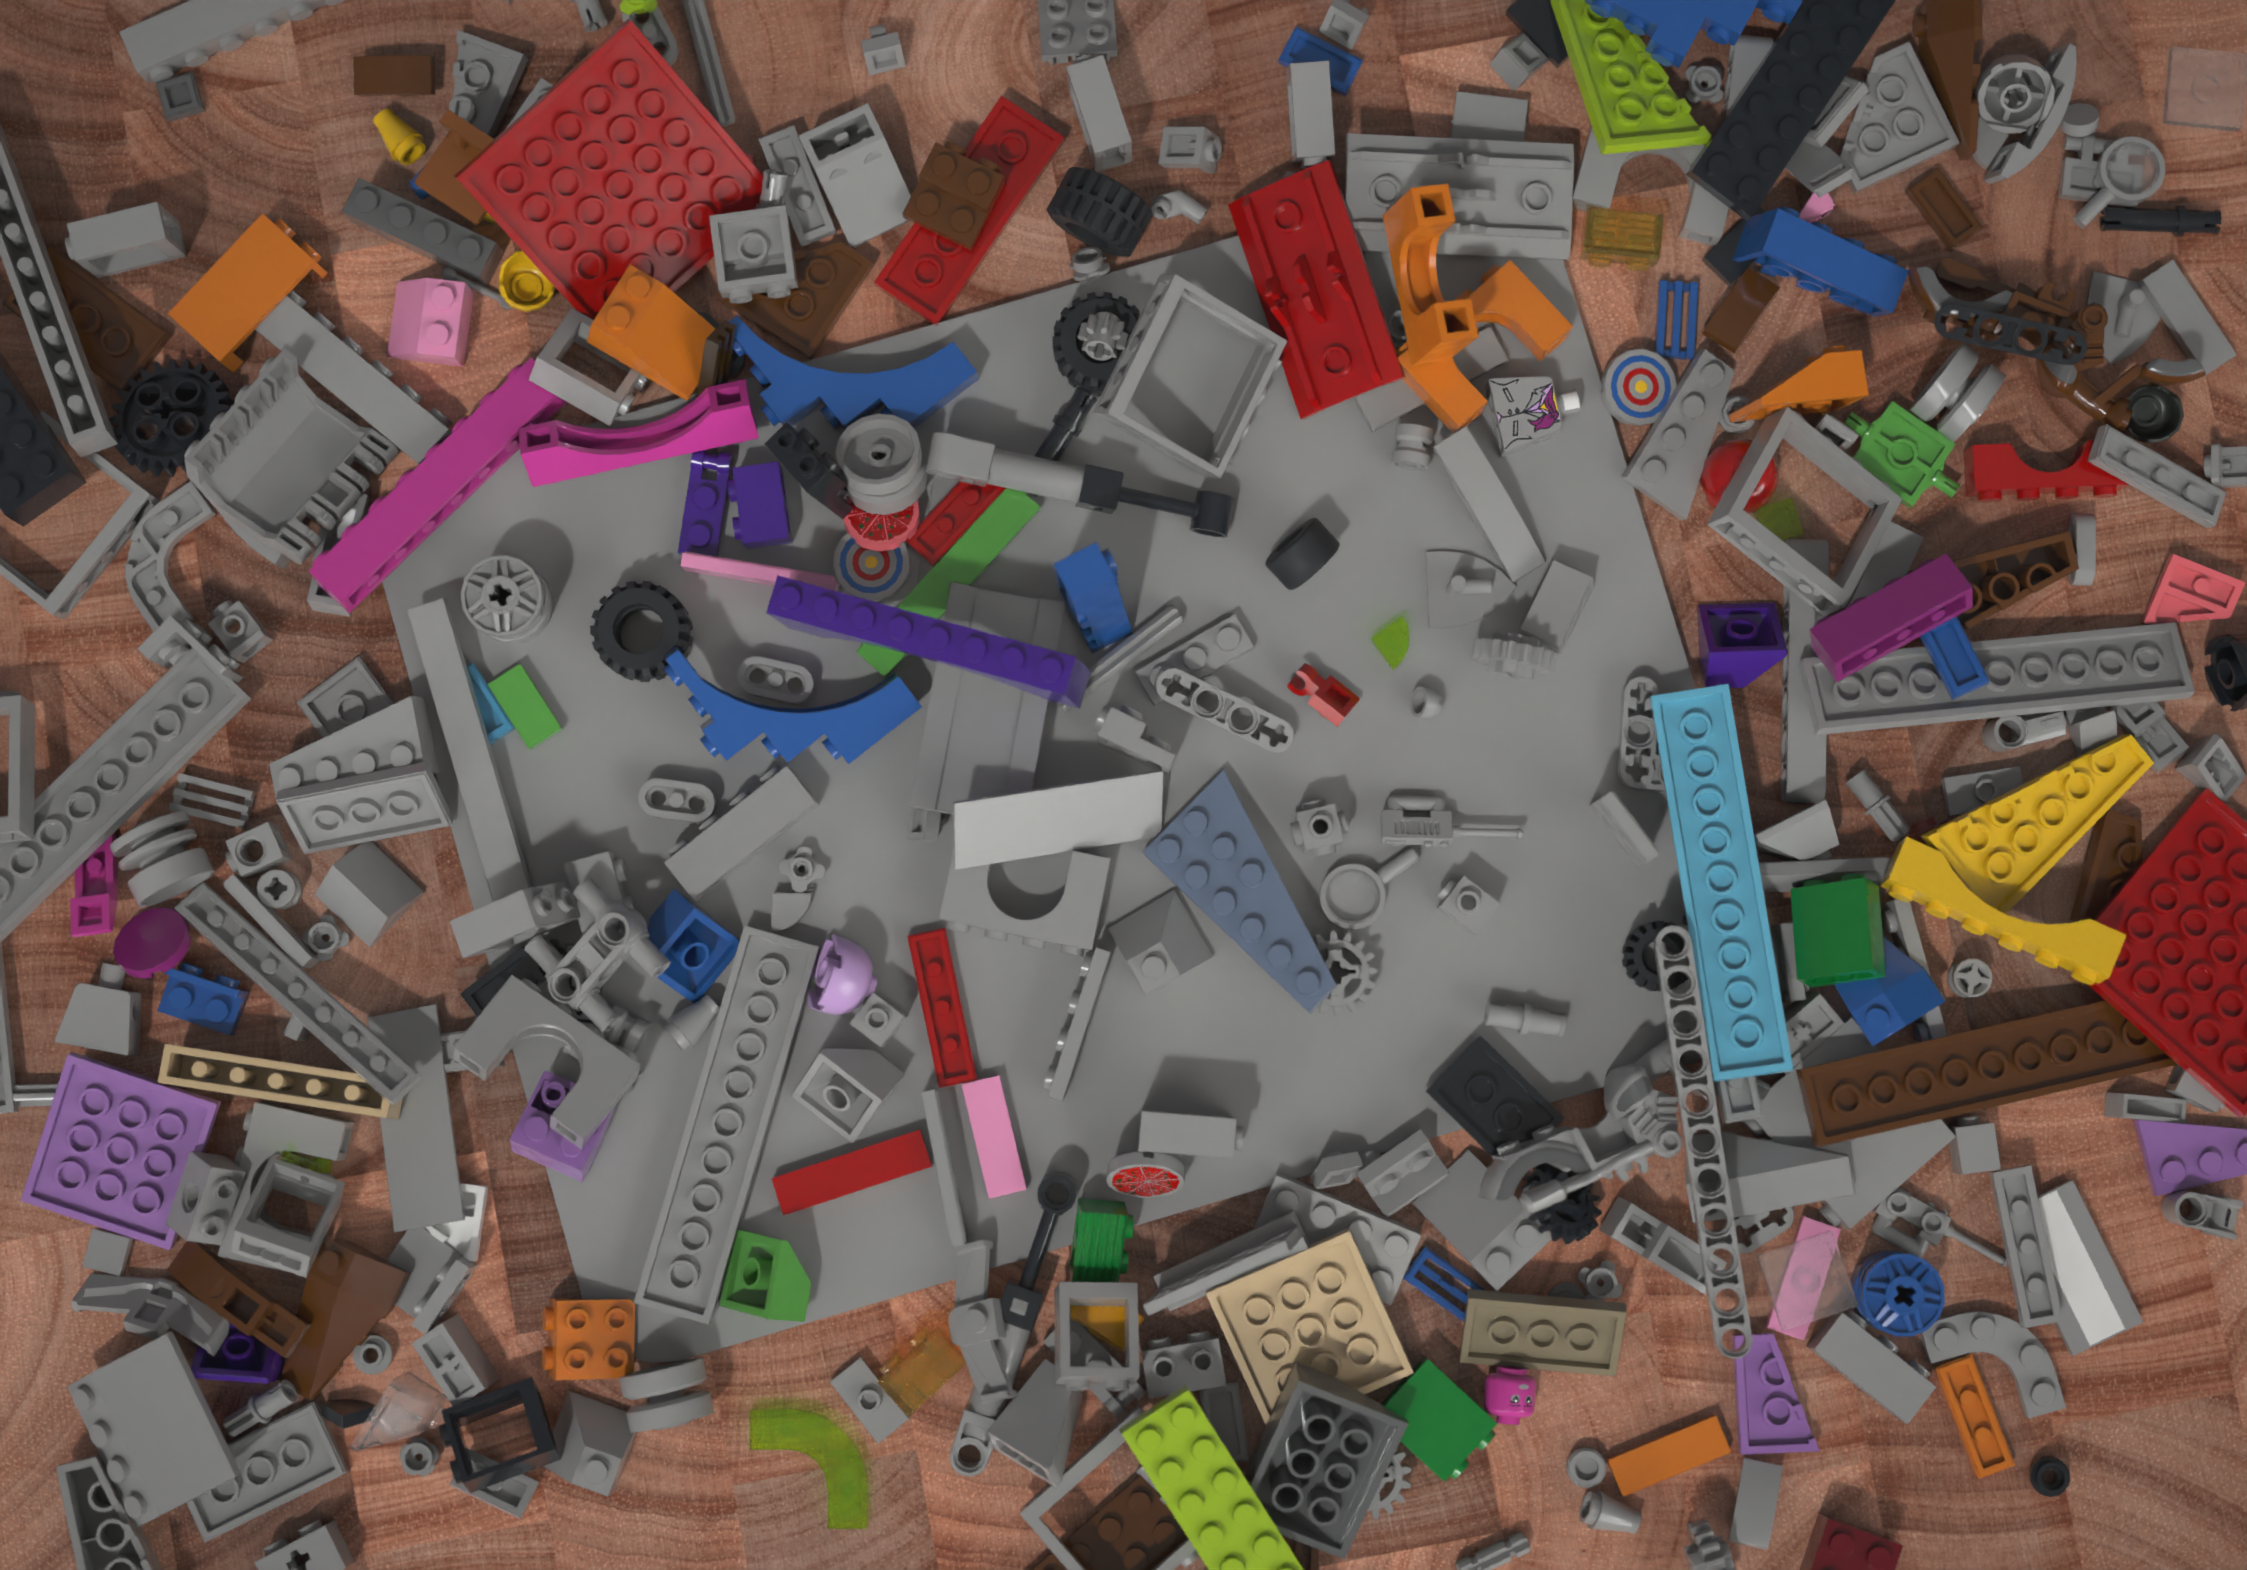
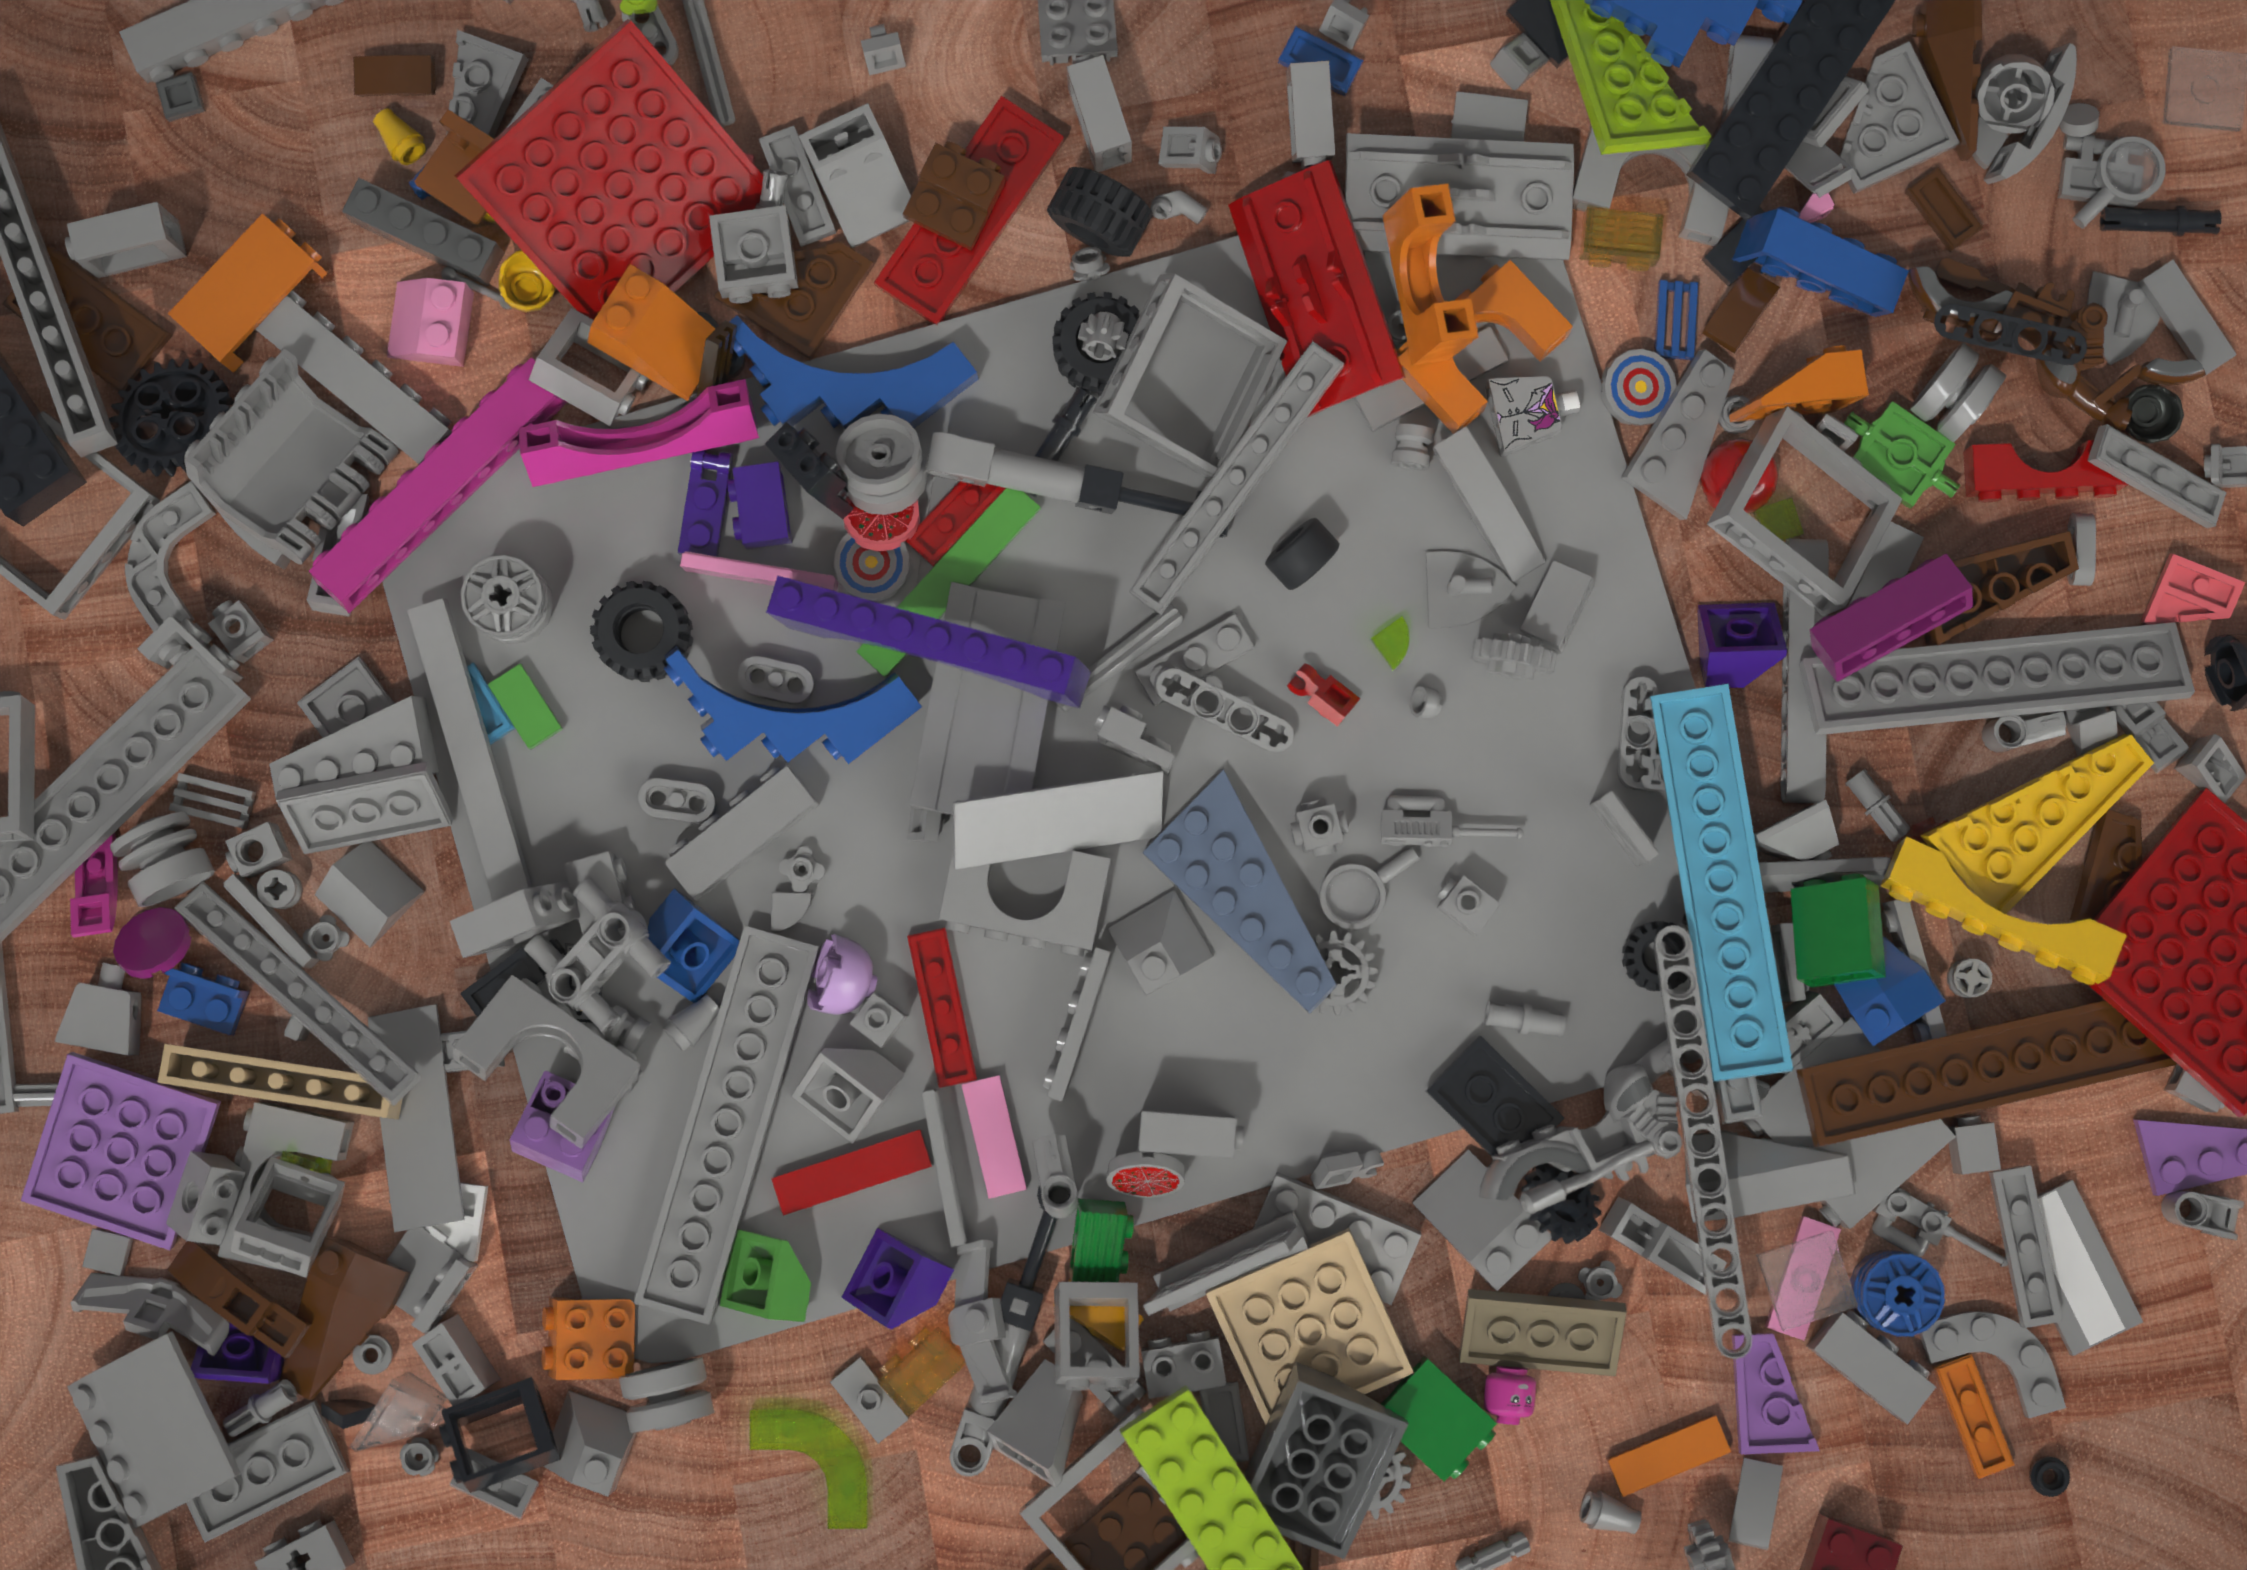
blue wedge [1053,542,1133,654] -> none
light grey bracket [1356,1129,1449,1217] -> none
blue tile [1403,1246,1487,1322] -> none
light grey tile [1565,1447,1606,1488] -> none
light grey plate [1685,66,1723,104] -> none
light grey beam [1734,1207,1794,1253] -> none
blue tile [1920,616,1990,700] -> none
light grey plate [1941,766,2023,817] -> none
light grey piece [2104,1092,2187,1124] -> none
none -> dark purple slope [841,1228,954,1330]
none -> light grey piece [1032,1134,1078,1218]
none -> light grey tile [1129,341,1344,615]

